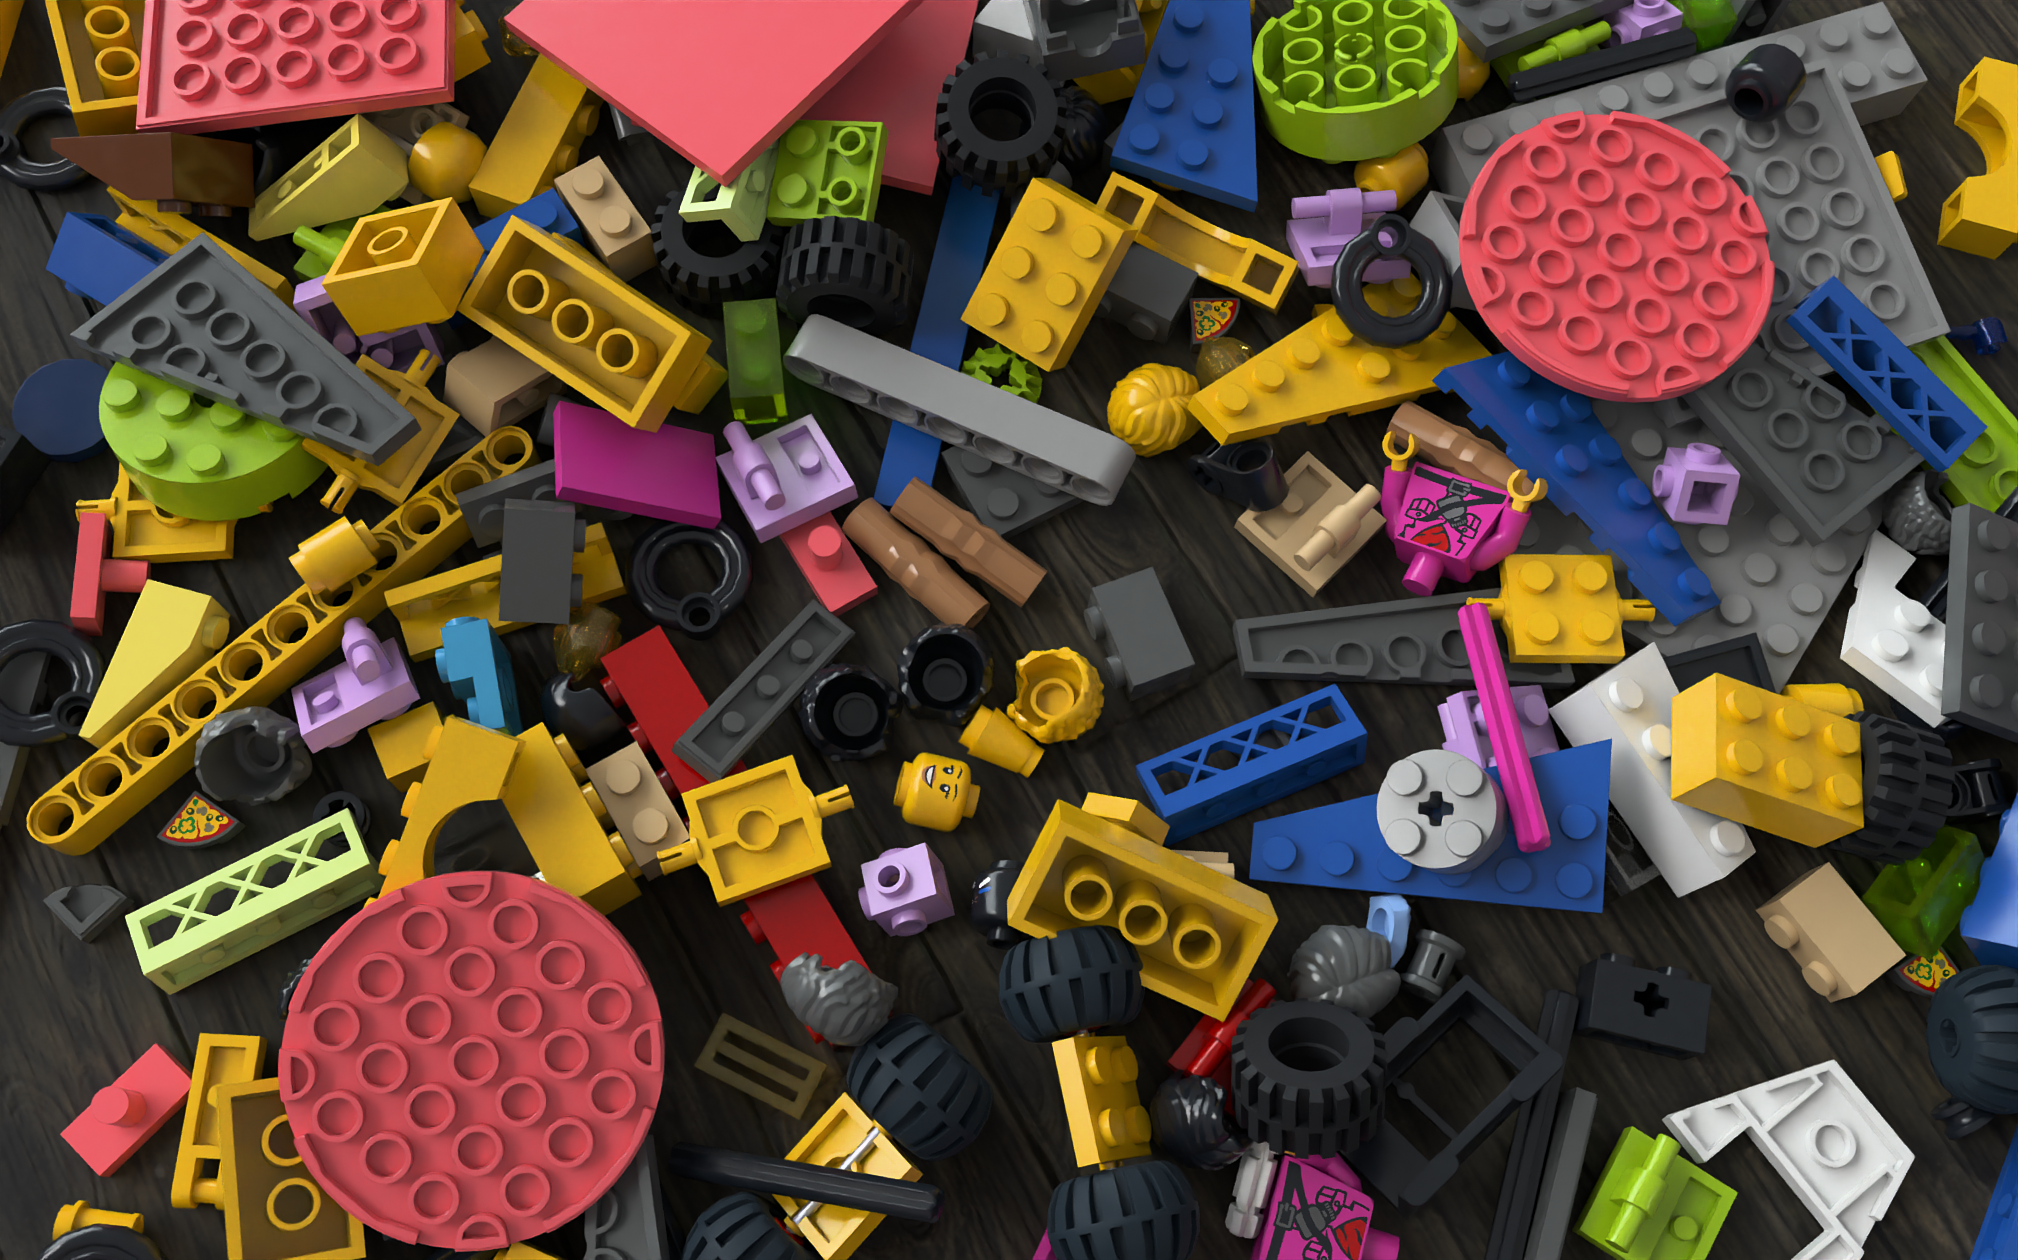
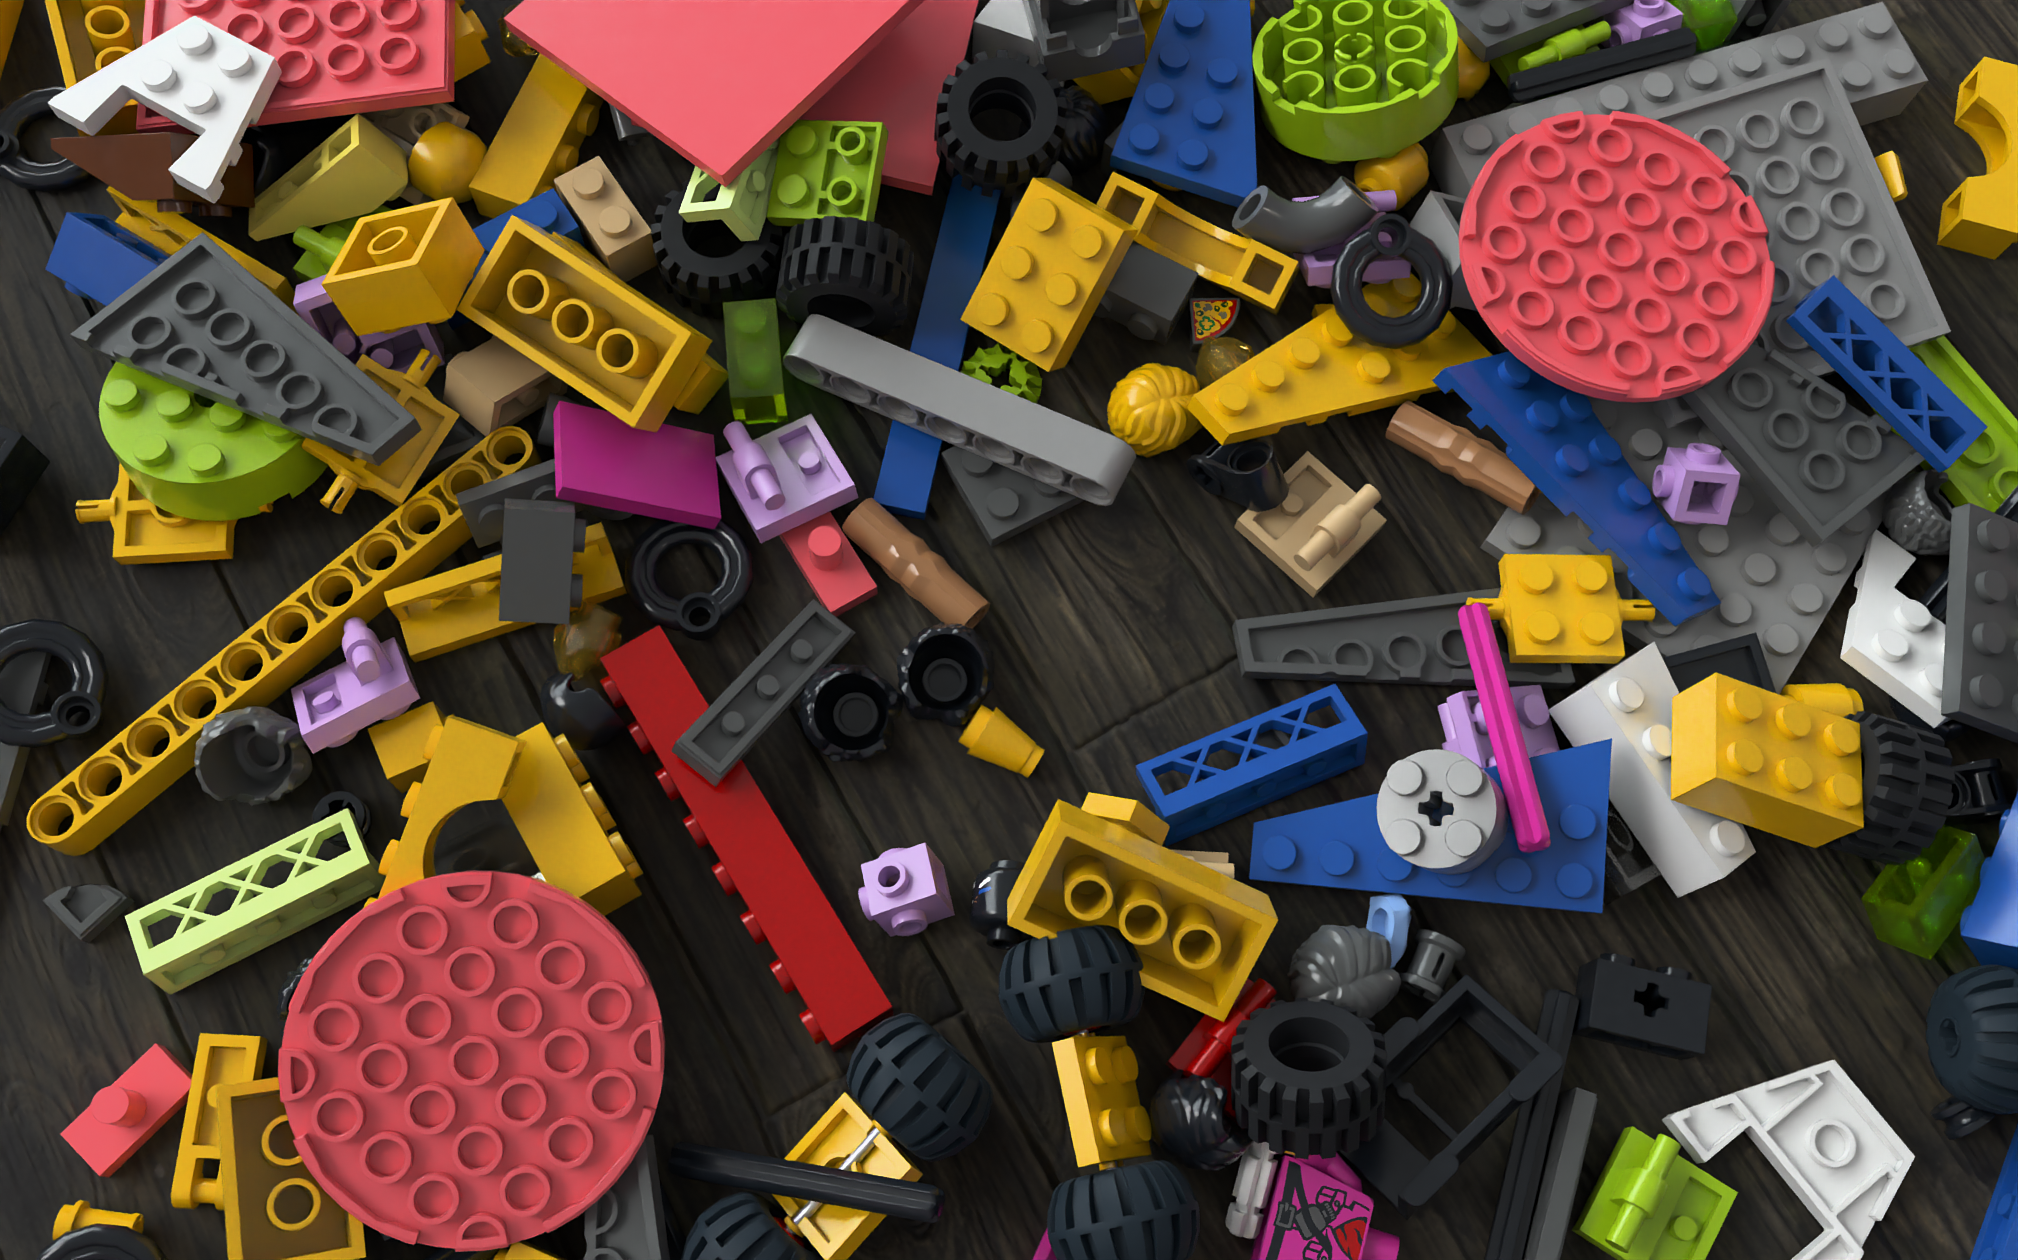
dark blue tile [12,359,110,462] -> none
coral tile [70,512,151,636] -> none
light yellow slope [79,579,230,749] -> none
tile [157,791,246,850] -> none
yellow brick [289,516,381,595] -> none
dark azure plate [435,616,524,737] -> none
tan brick [585,741,690,881] -> none
yellow plate [656,755,855,907] -> none
clear yellow tile [695,1013,828,1121] -> none
dark grey hair [780,952,898,1047] -> none
medium nougat axle [889,476,1047,607] -> none
yellow head [893,752,980,833] -> none
yellow hair [1005,647,1104,744] -> none
dark grey brick [1084,567,1195,702] -> none
dark pink torso [1381,431,1548,597] -> none
black head [1725,43,1807,123] -> none
tan brick [1756,862,1906,1003] -> none
tile [1885,941,1960,998] -> none
clear blue hand [1944,317,2008,355] -> none
none -> white wing [48,15,282,203]
none -> dark grey cylinder [1232,176,1379,254]

